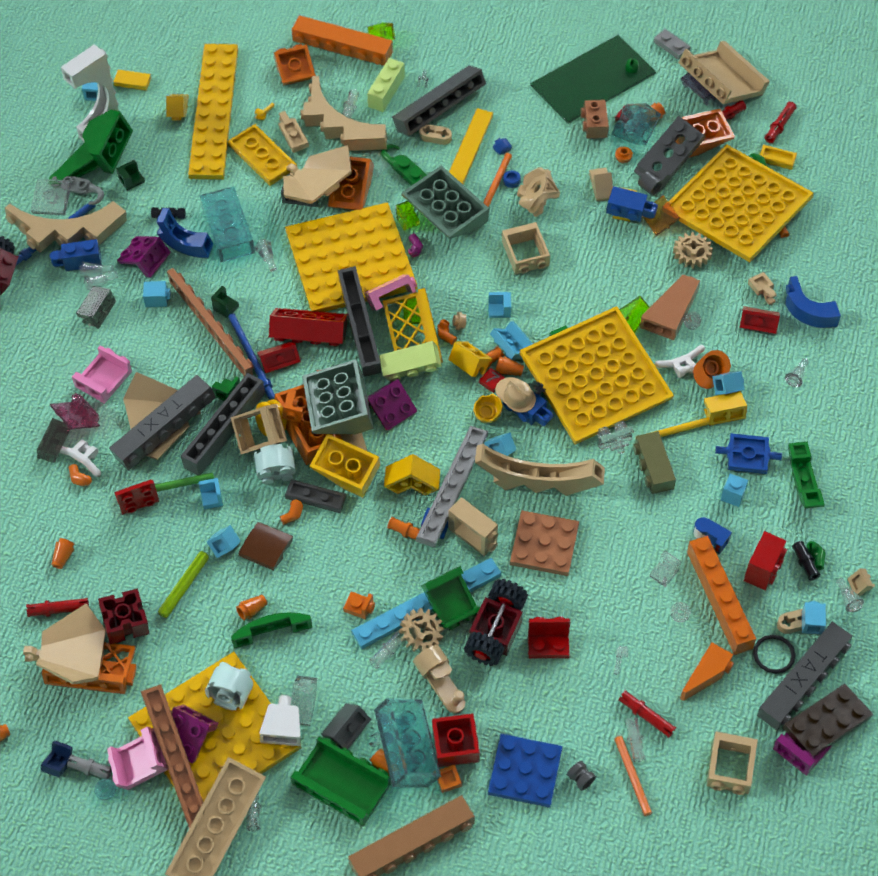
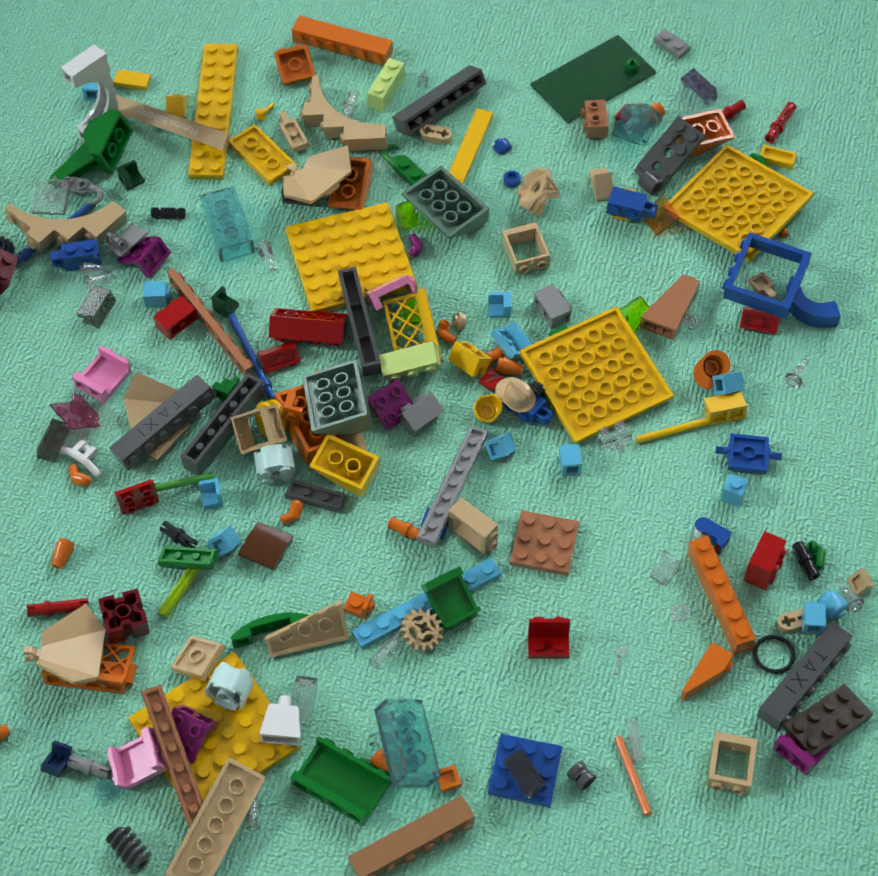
blue arch [157,208,213,258] -> none
orange cone [236,594,267,620] -> none
dark grey panel [321,703,371,749] -> none
clear neon green panel [368,23,395,40] -> none
yellow brick [384,454,440,496] -> none
tan piece [413,645,465,713] -> none
red brick [432,713,480,768] -> none
brick [464,579,528,666] -> none
tan arch [475,444,605,496] -> none
orange bar [483,153,512,207] -> none
orange plate [615,147,633,163] -> none
red pin [618,690,677,738] -> none
olive brick [633,431,676,494] -> none
white piece [654,345,705,378] -> none
tan gear [673,232,713,269] -> none
tan panel [678,41,770,105] -> none
green slope [788,441,825,509] -> none
none -> light grey hinge [105,224,148,257]
none -> dark grey piece [106,826,152,874]
none -> tan tile [115,94,231,151]
none -> red brick [153,296,198,340]
none -> green tile [157,546,219,570]
none -> black pin [160,521,198,548]
none -> tan plate [170,636,225,681]
none -> tan wing [265,600,349,658]
none -> light grey hinge [397,392,444,434]
none -> clear smoke hinge [503,748,547,799]
none -> light grey hinge [533,284,572,329]
none -> medium azure brick [559,444,582,476]
none -> blue window [722,232,812,319]
none -> medium azure head [817,590,848,621]

